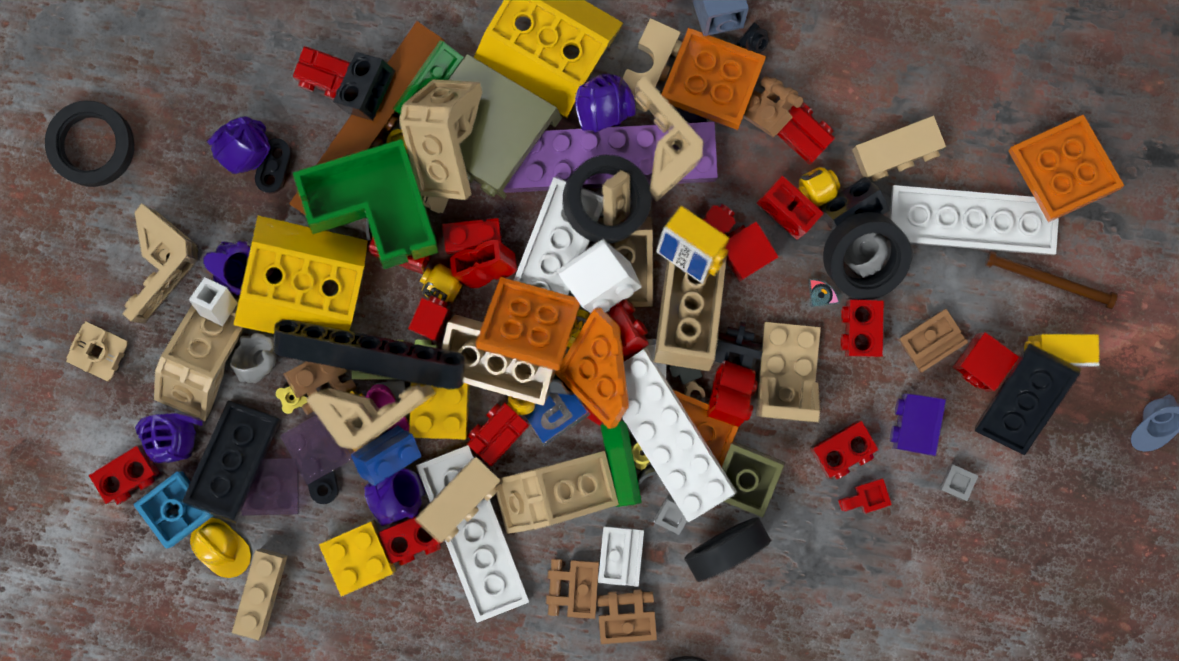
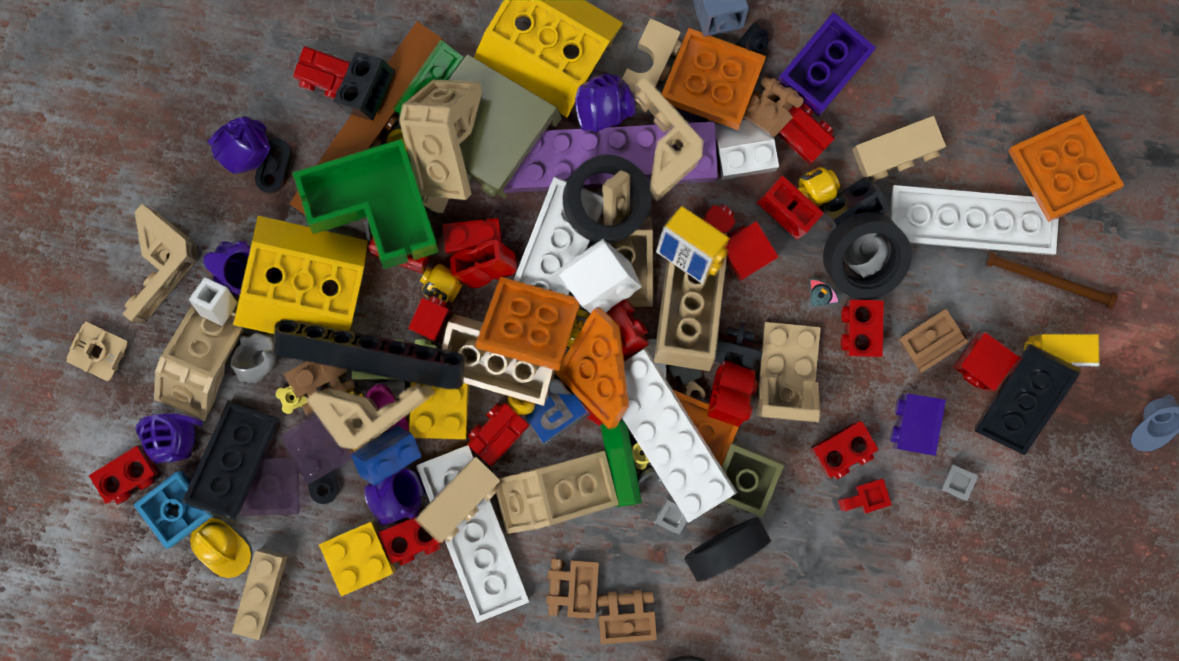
black tyre [45,101,135,187] -> none
white plate [598,526,644,587] -> none
none -> white slope [715,120,779,180]
none -> dark purple brick [778,12,876,117]

